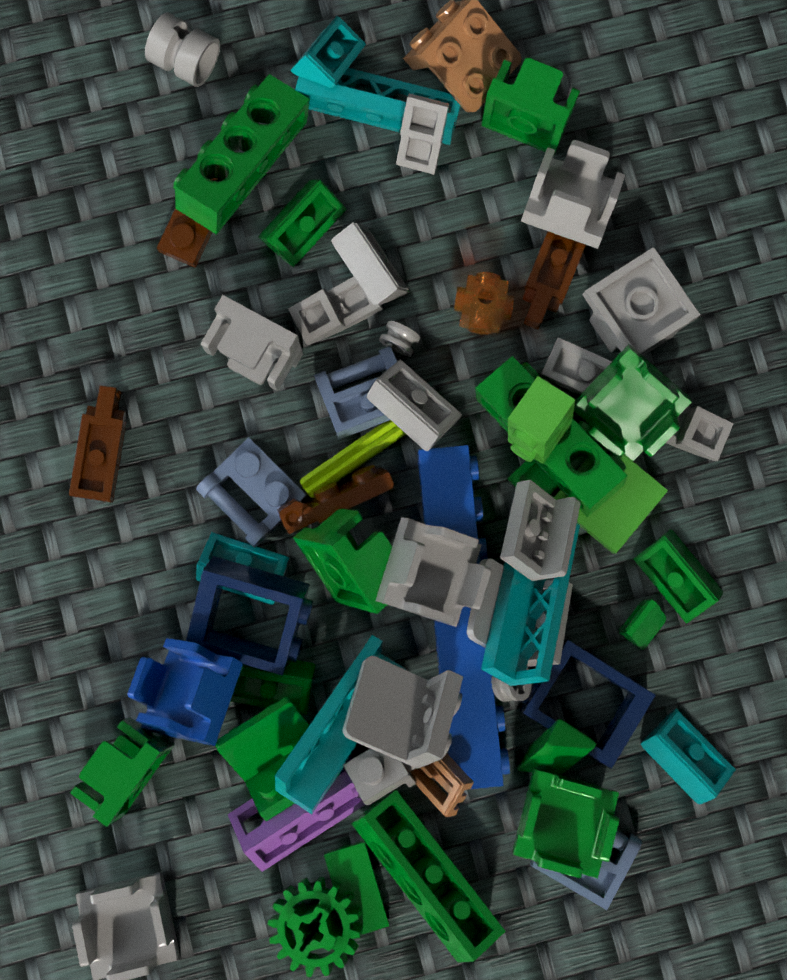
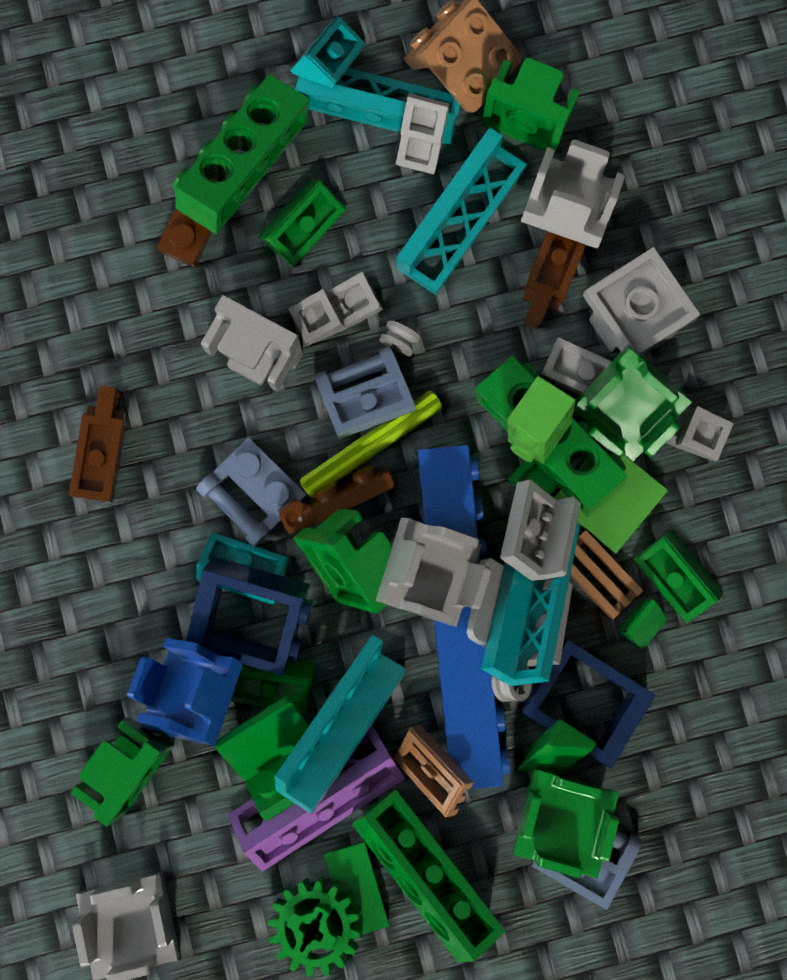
light grey wheel [145,12,220,87] -> none
slope [331,222,409,305] -> none
light grey bracket [343,656,463,769] -> none
light grey bracket [343,748,416,806] -> none
light grey slope [367,359,462,451] -> none
clear orange brick [454,272,515,335] -> none
teal slope [641,708,736,804] -> none
none -> teal fence [396,127,527,295]
none -> medium nougat tile [570,530,643,619]

